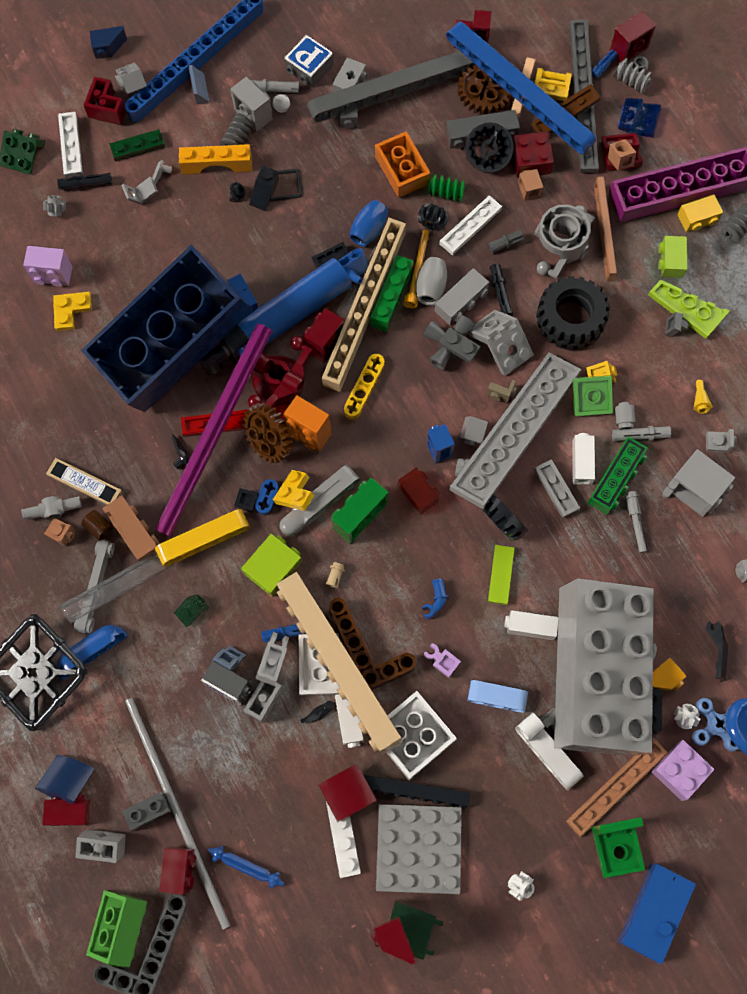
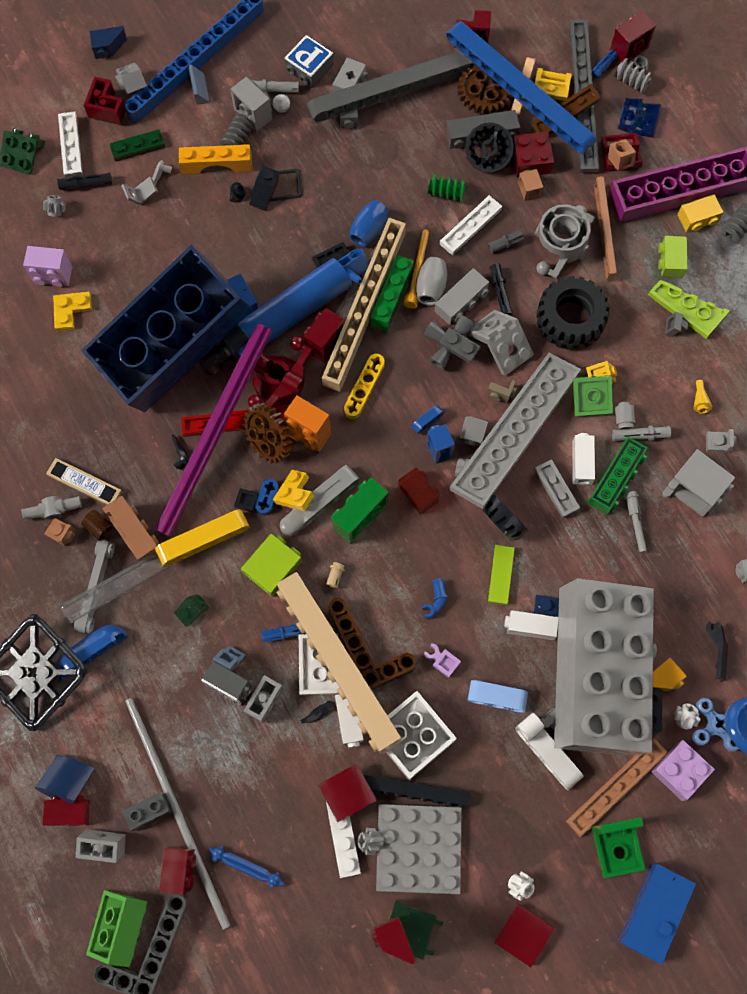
light grey hinge [255,632,289,685] -> none
orange brick [375,131,431,198] -> none
black gear [417,203,448,231] -> none
none -> light grey gear [358,828,384,855]
none -> blue beam [412,405,445,434]
none -> dark red slope [494,903,554,968]
none -> dark blue plate [533,595,559,617]

